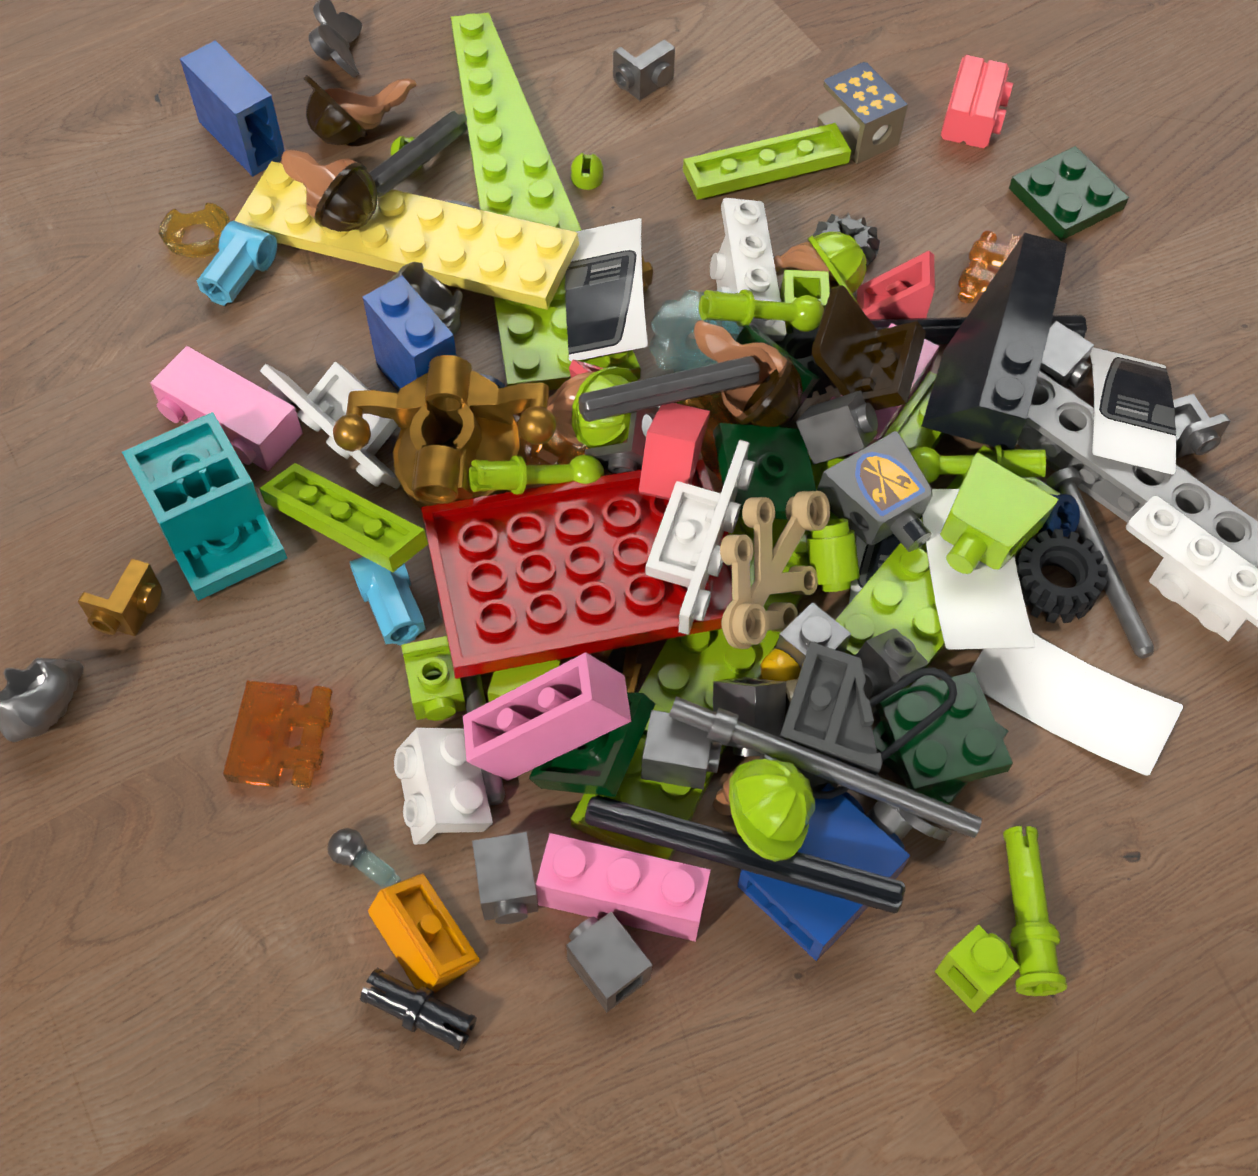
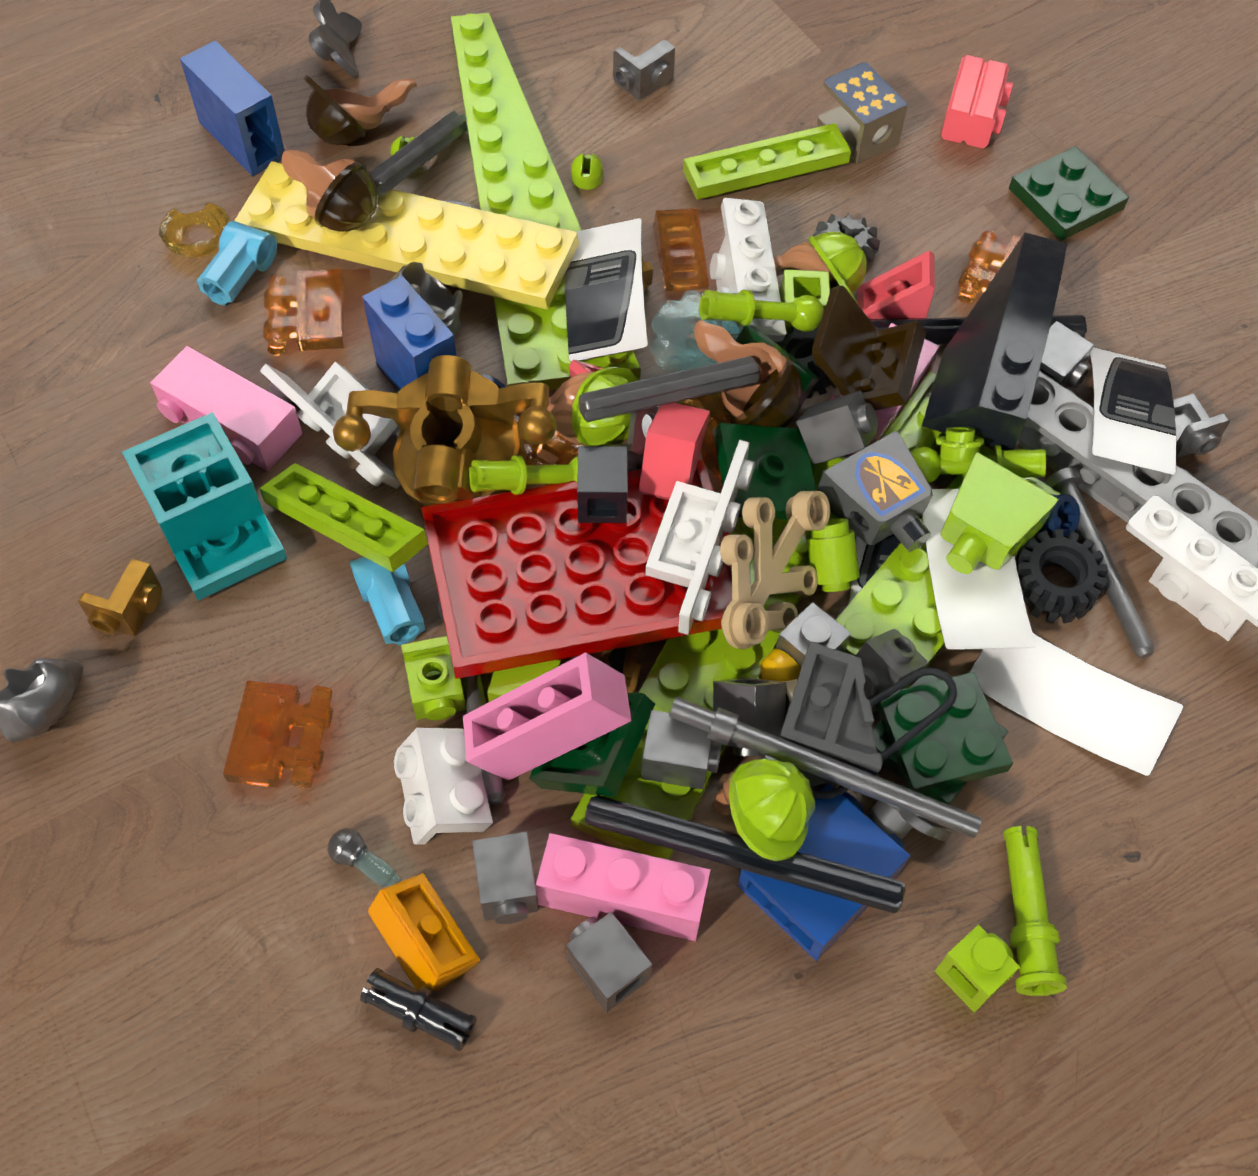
none -> clear orange plate [263,269,344,356]
none -> brick [577,445,628,523]
none -> clear orange slope [653,208,709,292]
none -> lime plate [936,426,984,462]

